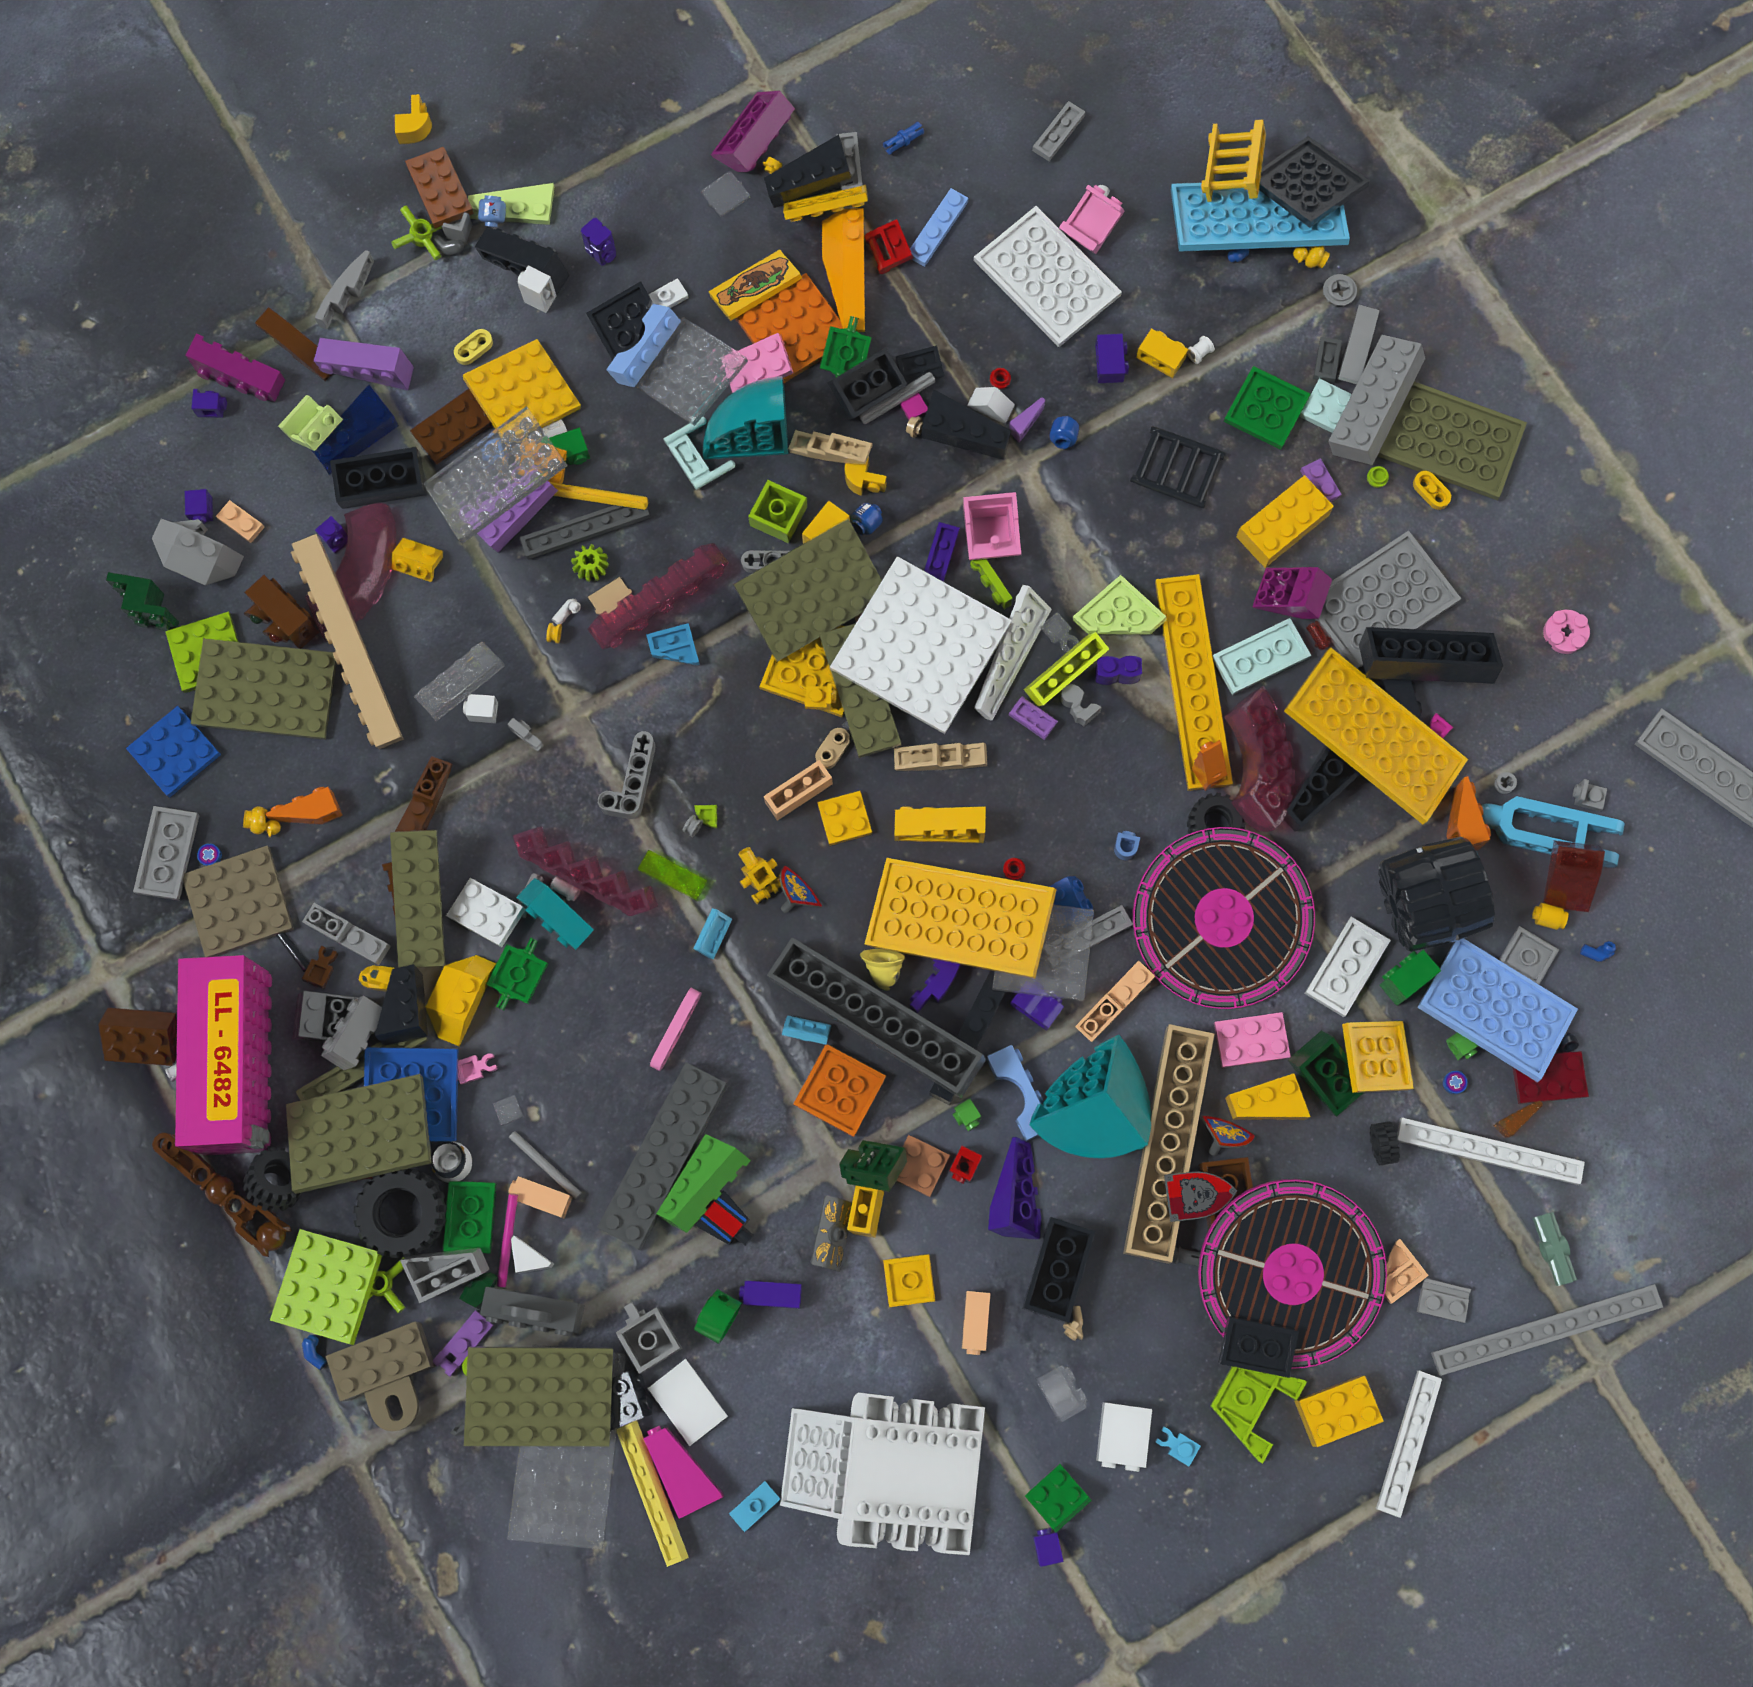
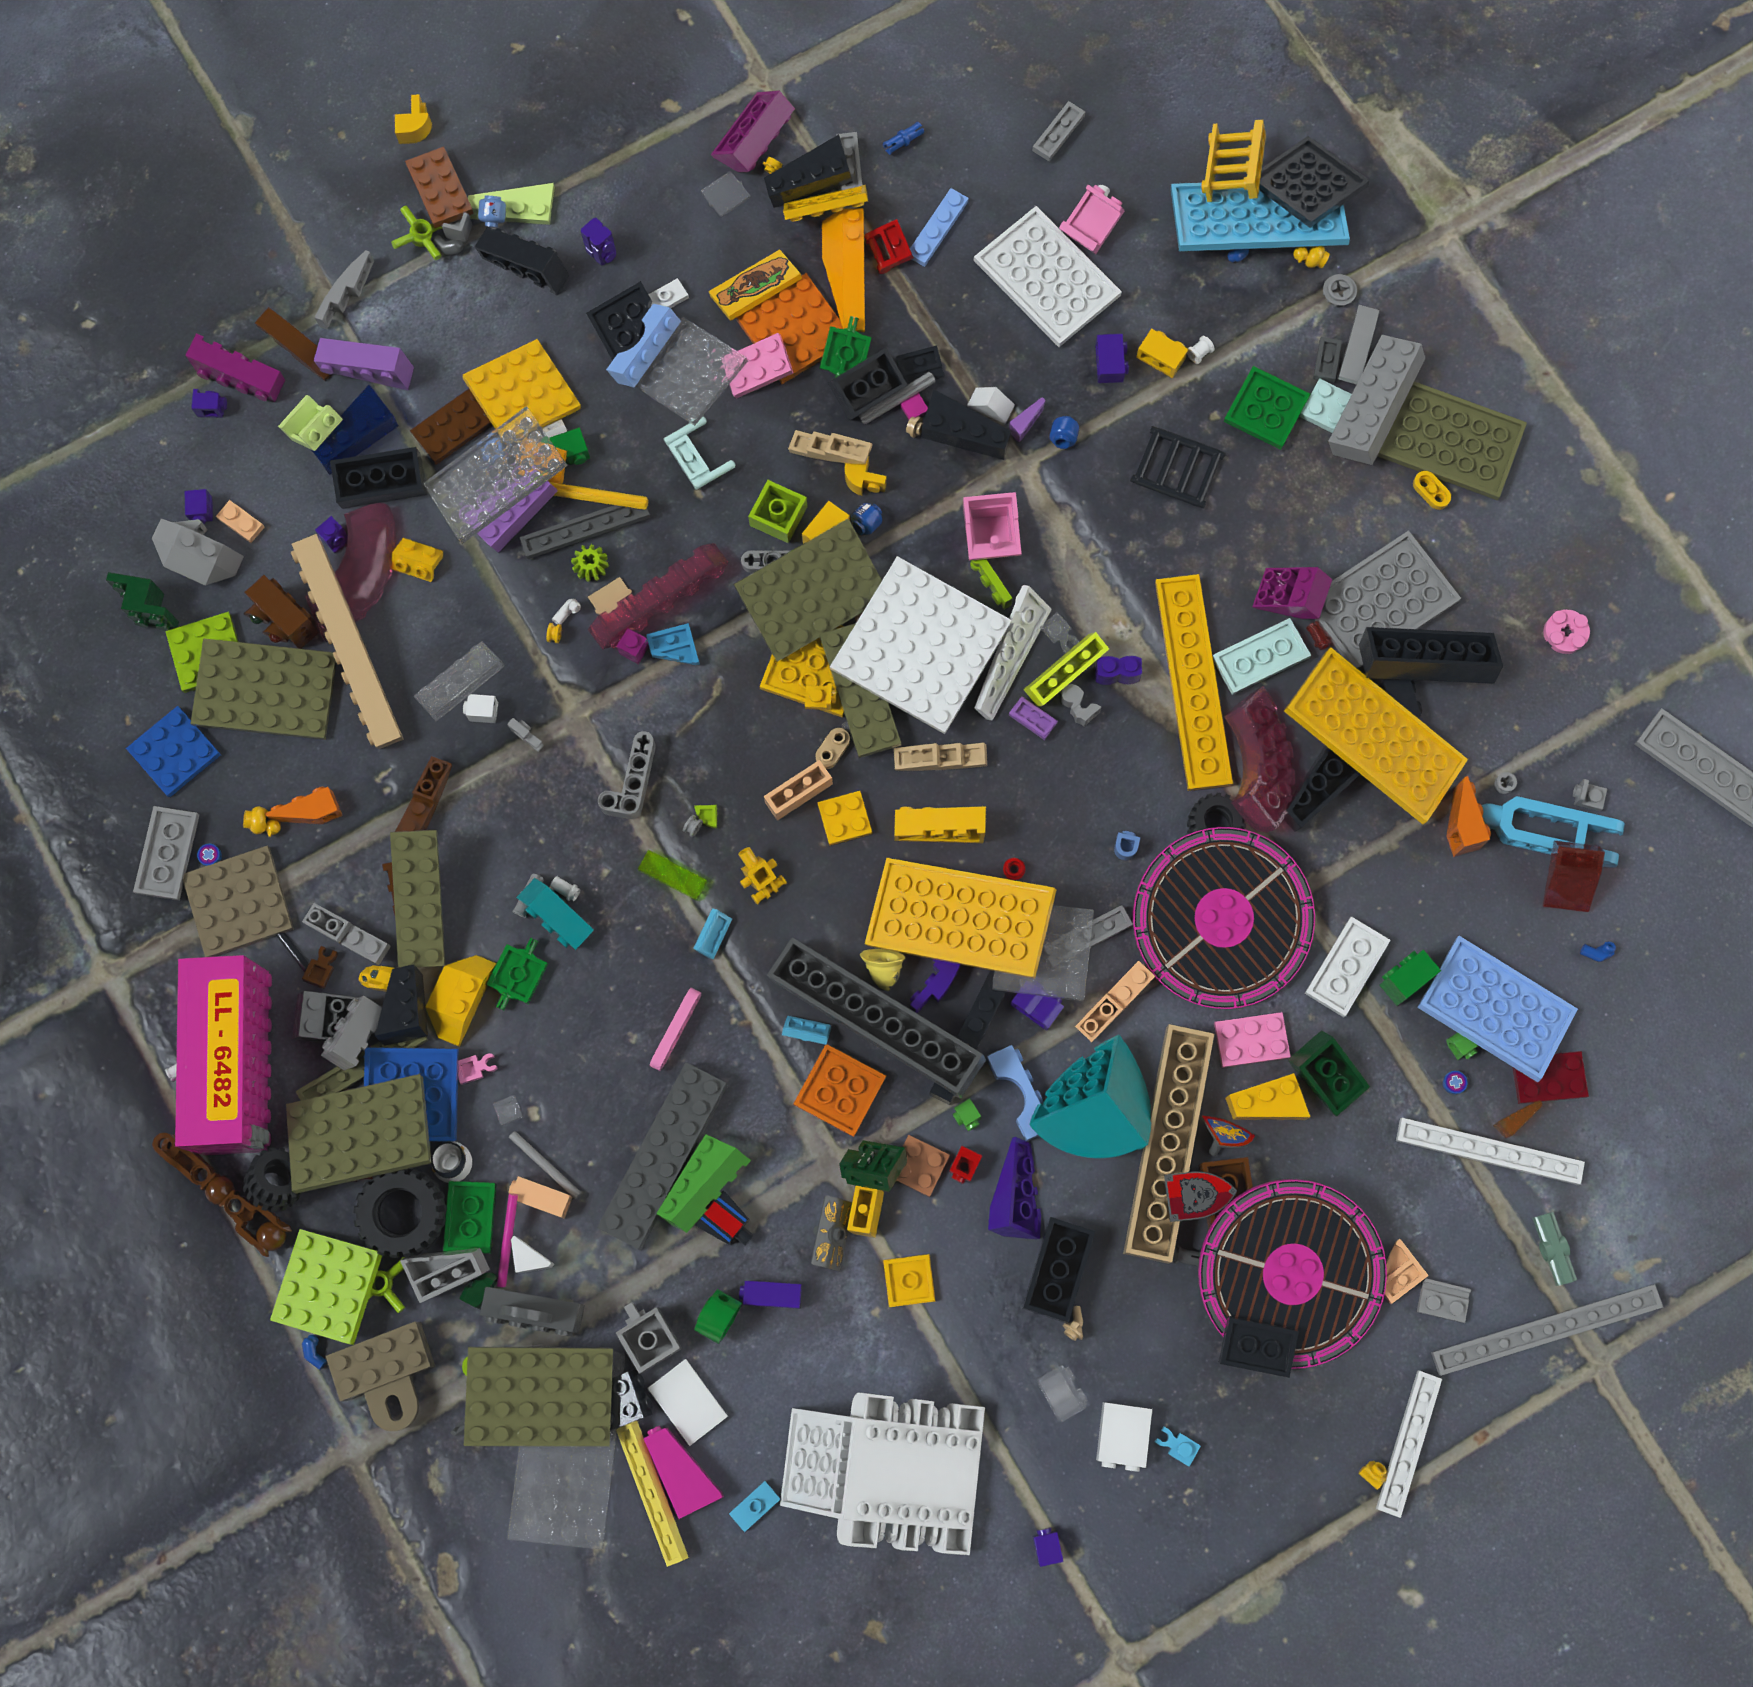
reddish brown piece [98,1008,177,1066] -> none
medium lavender plate [433,1310,494,1377] -> none
white plate [446,878,525,947] -> none
light yellow plate [454,329,493,365] -> none
clear pink brick [512,826,658,916] -> none
white brick [518,266,556,313] -> none
teal brick [703,376,788,460] -> none
shield [780,866,822,913] -> none
dark purple plate [924,522,960,582] -> none
light nougat brick [962,1291,990,1355] -> none
red plate [990,368,1011,389] -> none
green plate [1025,1464,1092,1533] -> none
blue bracket [1049,876,1094,929] -> none
yellowish green plate [1073,575,1166,634] -> none
orange slope [1191,740,1227,791] -> none
lime wing [1210,1366,1307,1464] -> none
yellow brick [1236,475,1334,568] -> none
yellow brick [1294,1376,1384,1447] -> none
medium lavender plate [1300,459,1342,502] -> none
yellow plate [1342,1021,1414,1093] -> none
lime plate [1367,466,1389,488] -> none
black tyre [1369,1121,1400,1166] -> none
black wheel [1378,837,1495,952] -> none
dark pink tile [1429,713,1453,738] -> none
light grey tile [1499,926,1559,985] -> none
yellow brick [1532,903,1569,930] -> none
black hinge [1559,1032,1579,1053] -> none
none -> magenta brick [617,628,649,664]
none -> yellow plate [1358,1461,1387,1490]

